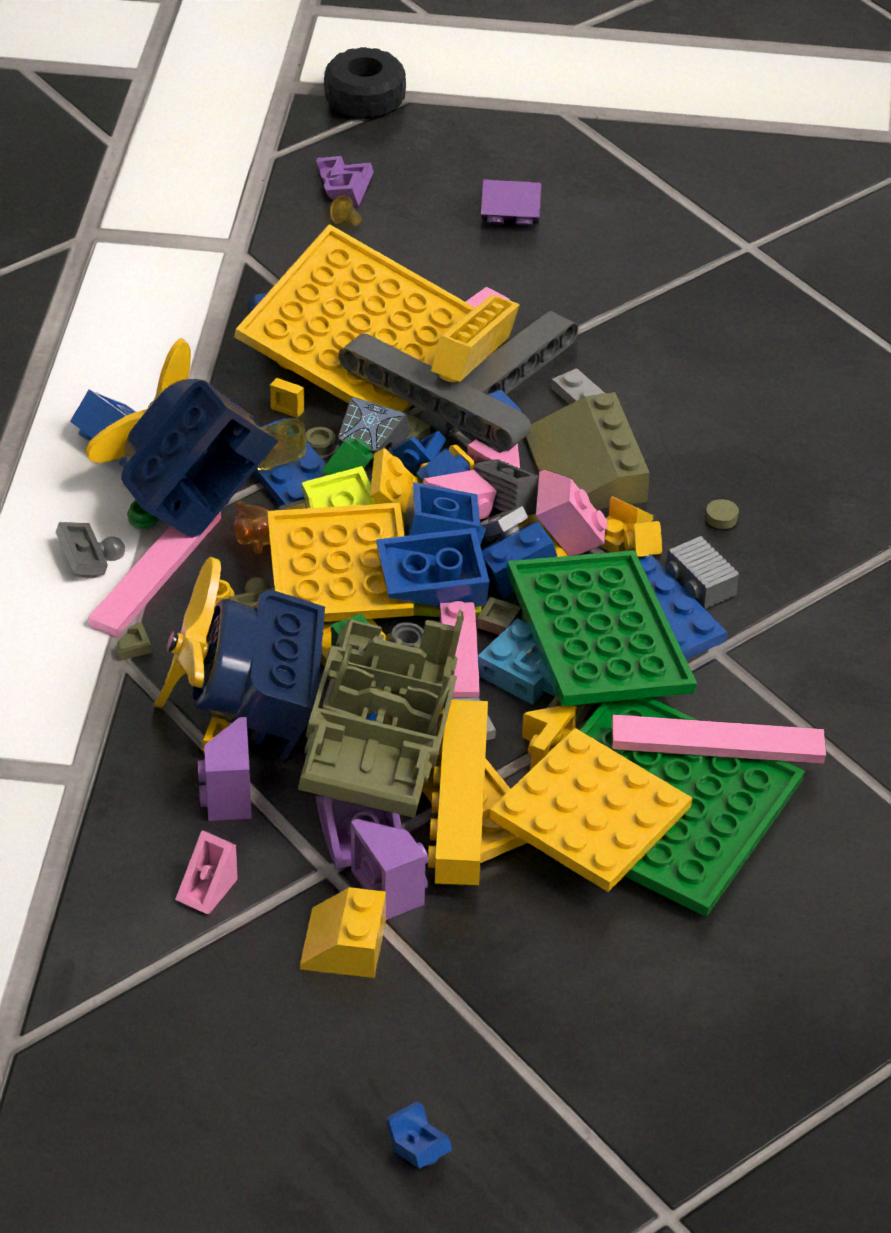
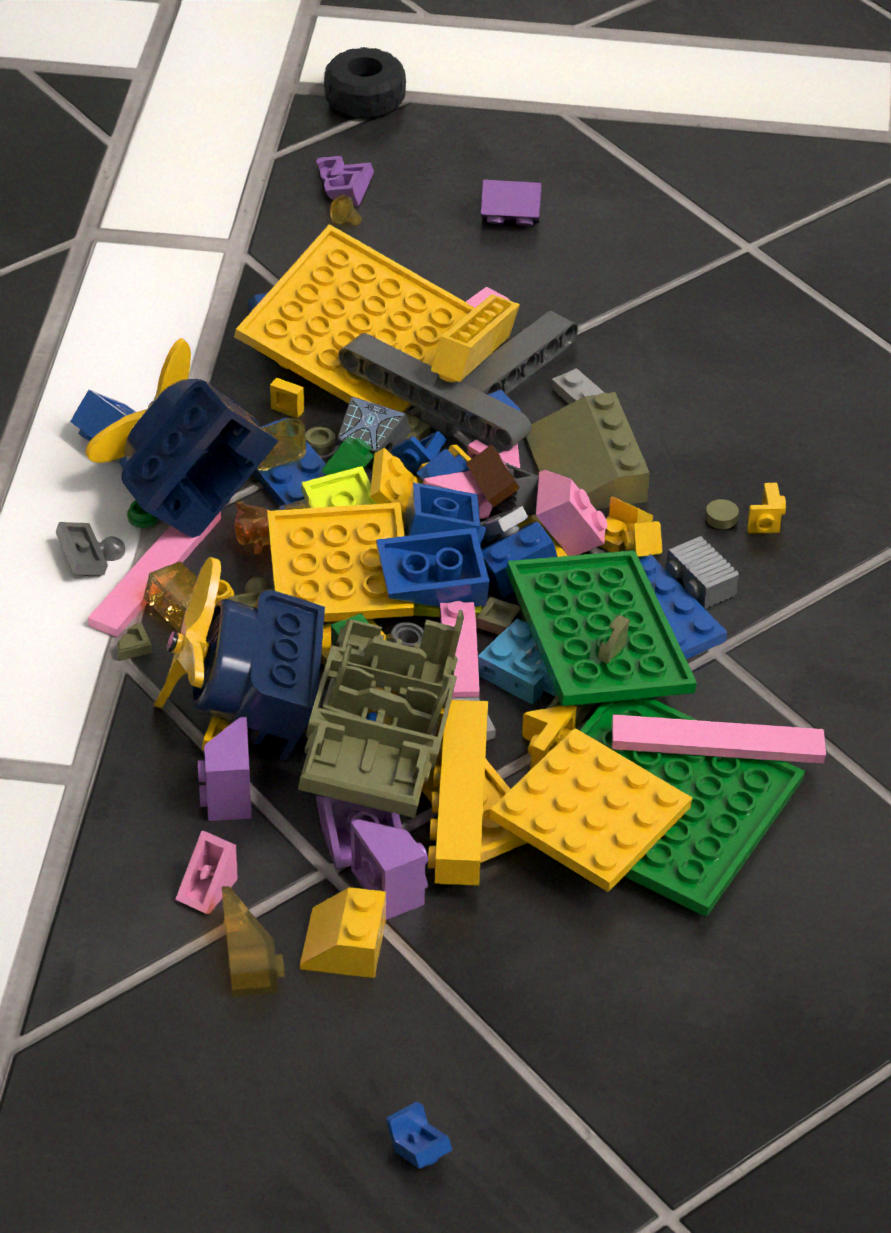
none -> clear yellow slope [143,561,198,633]
none -> clear yellow slope [221,886,285,997]
none -> reddish brown tile [466,444,520,507]
none -> olive tile [597,615,630,664]
none -> yellow bracket [747,483,786,534]

